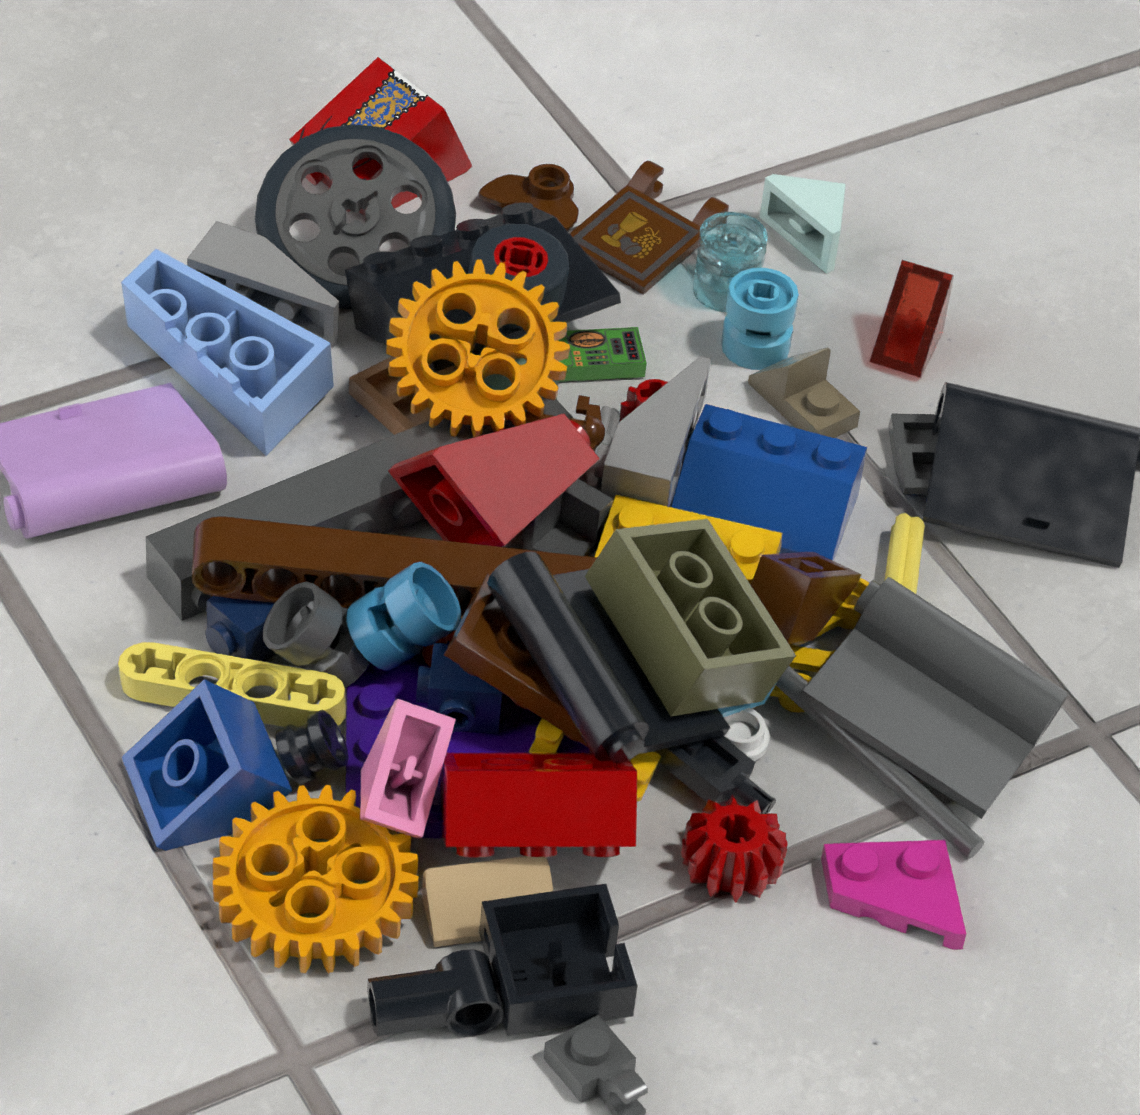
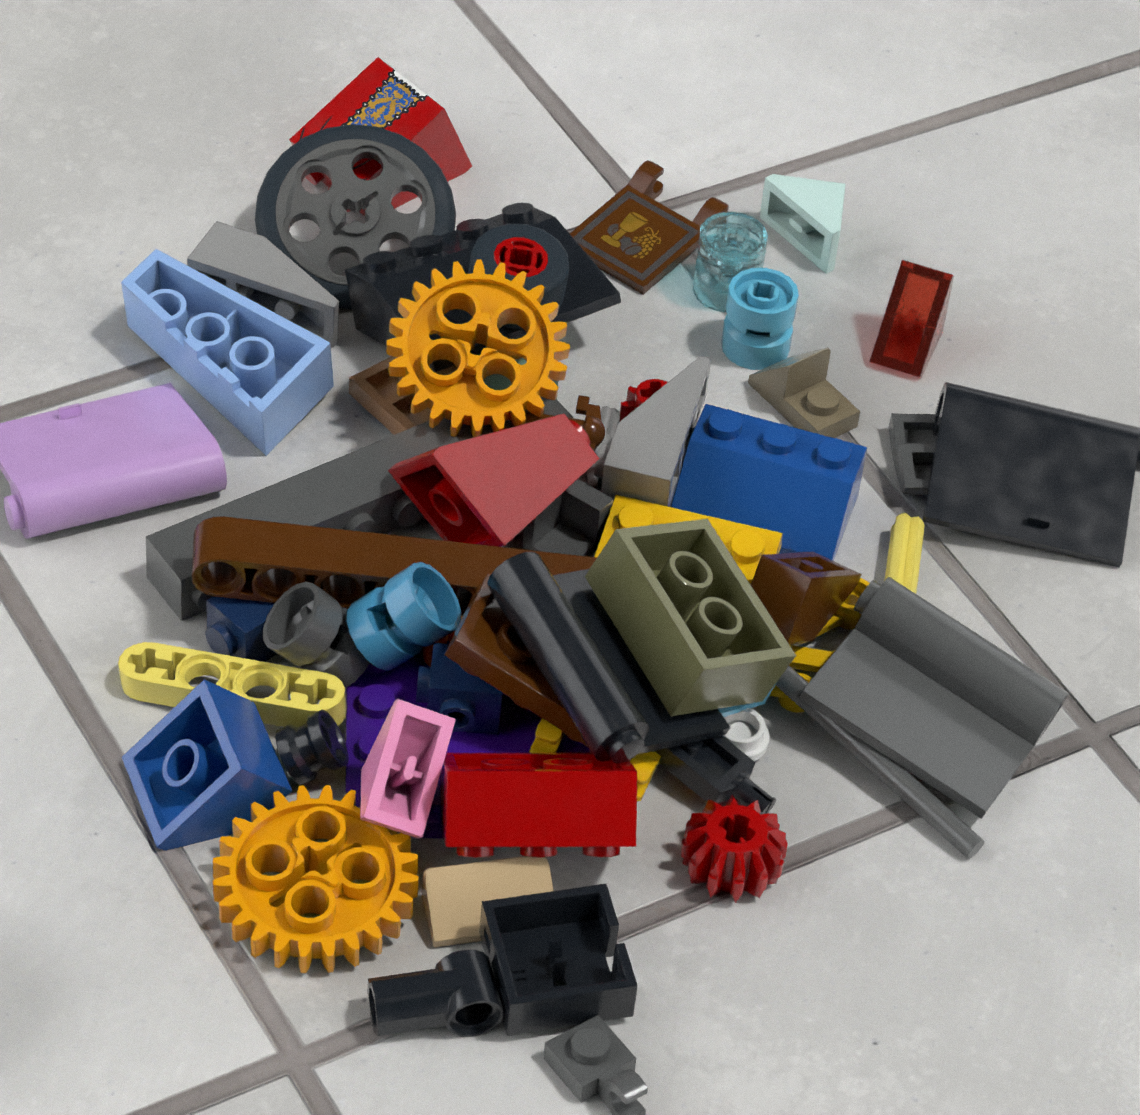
reddish brown plate [478,164,579,230] -> none
tile [558,327,647,382] -> none
dark pink wing [821,840,966,950] -> none

